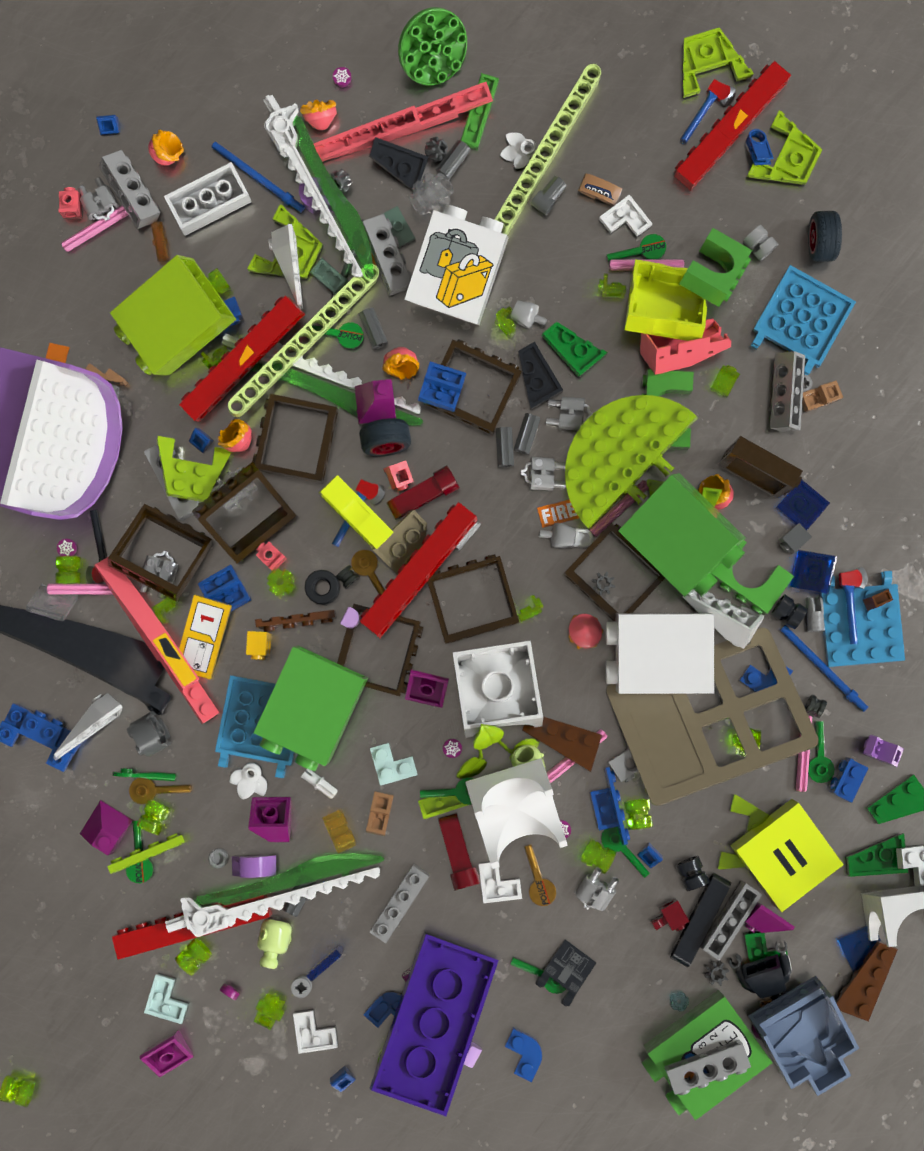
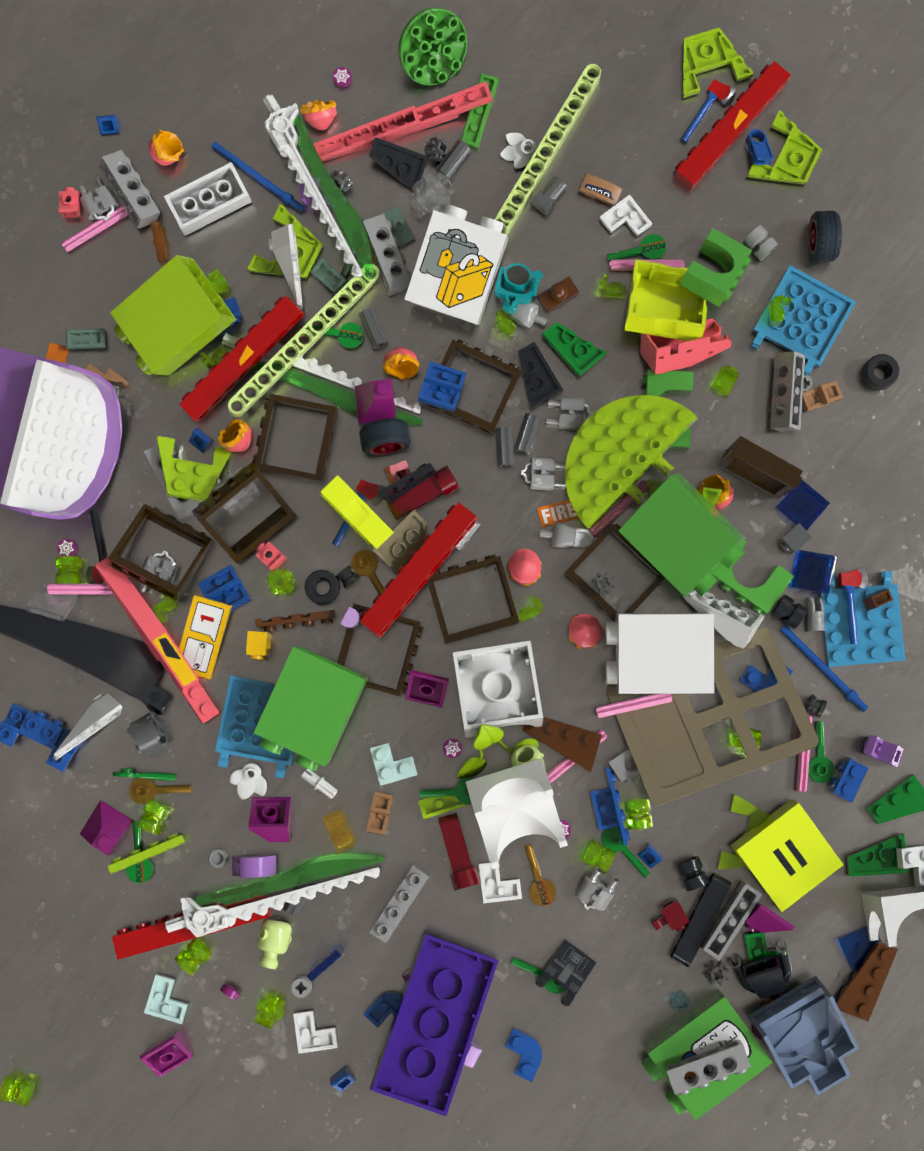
none -> sand green plate [66,328,106,350]
none -> black wing [378,463,437,505]
none -> teal piece [494,263,543,314]
none -> coral hair [507,548,542,586]
none -> reddish brown tile [537,276,579,313]
none -> bright pink axle [596,694,672,718]
none -> clear neon green bracket [768,295,792,326]
none -> black tyre [862,354,899,390]

